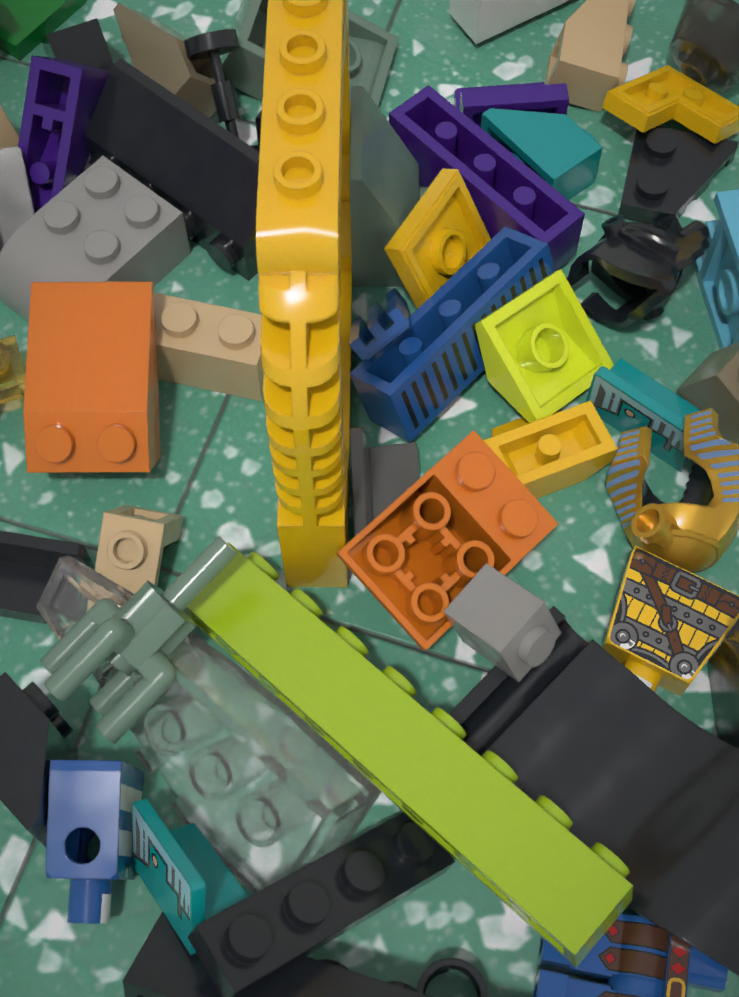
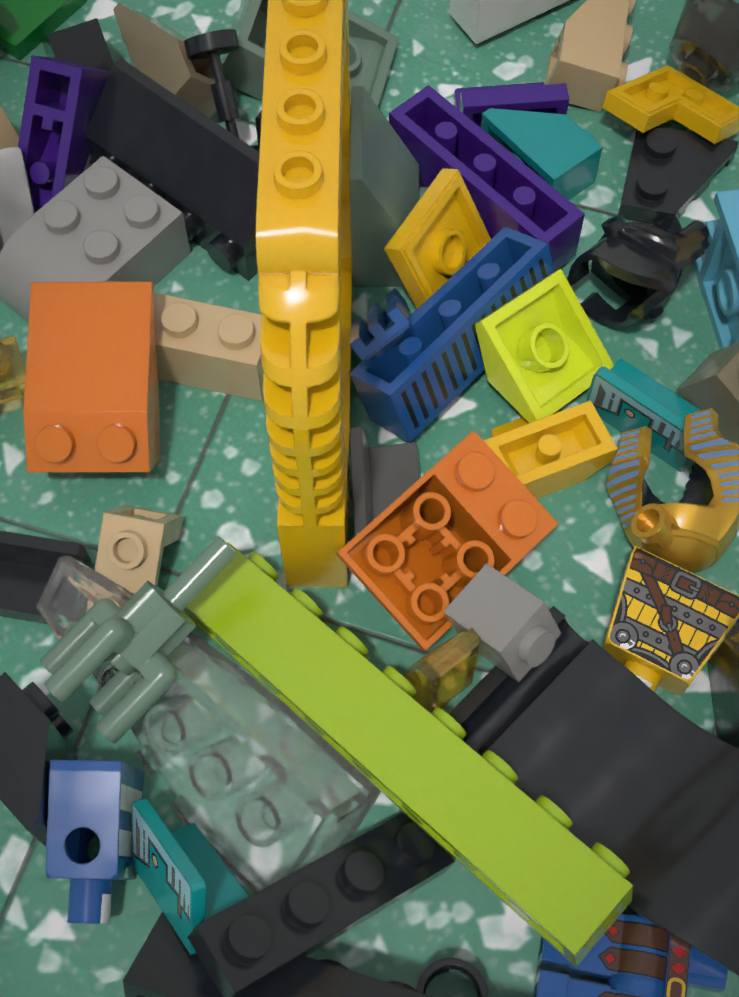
none -> clear yellow slope [401,628,481,713]

